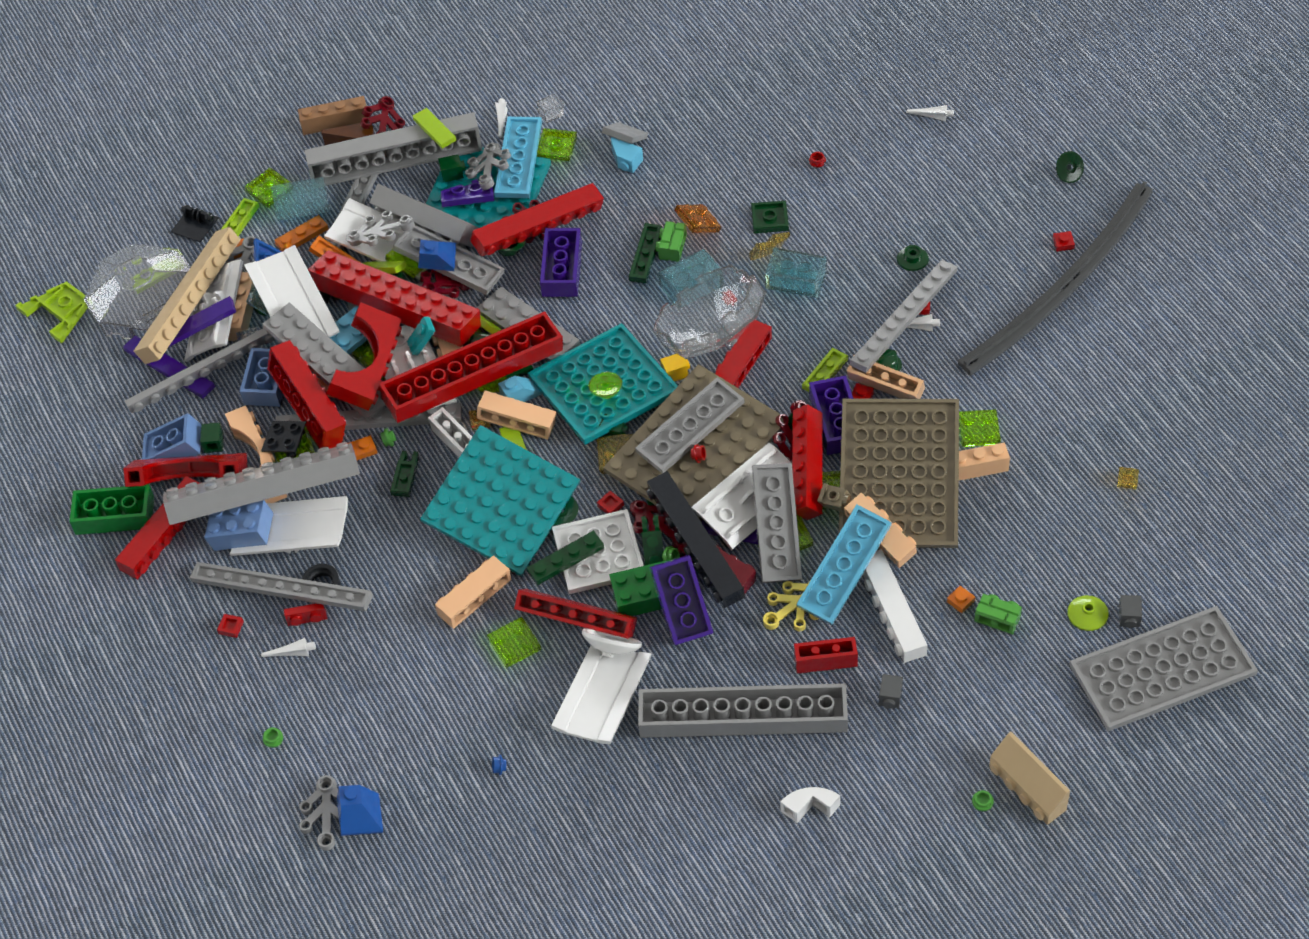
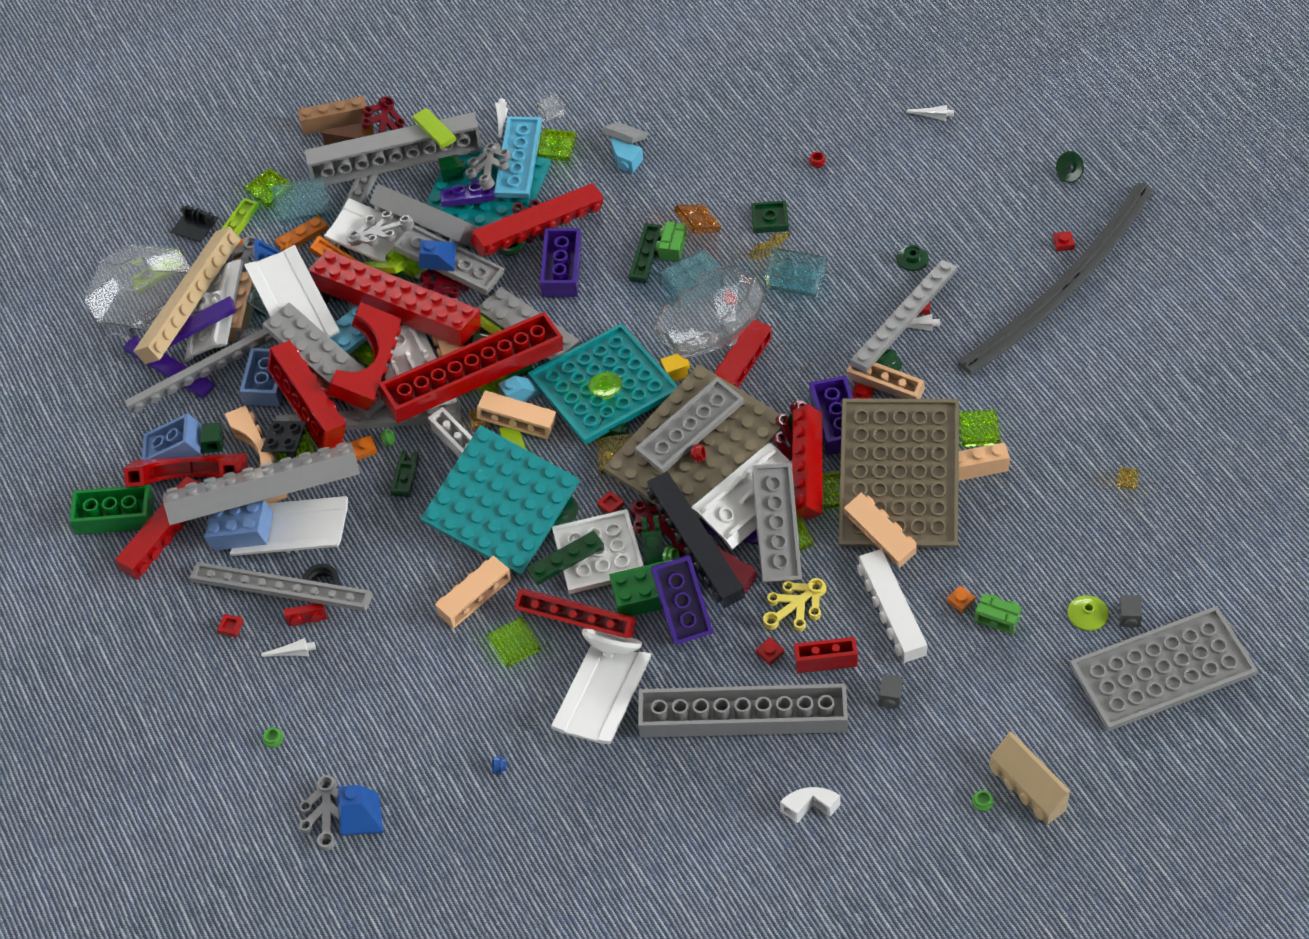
lime wing [15,281,91,343] -> none
teal plate [407,316,435,356] -> none
medium azure plate [796,504,892,625] -> none
lime tile [802,348,848,392] -> none
dark tan brick [817,483,851,512] -> none
none -> red plate [756,637,784,666]

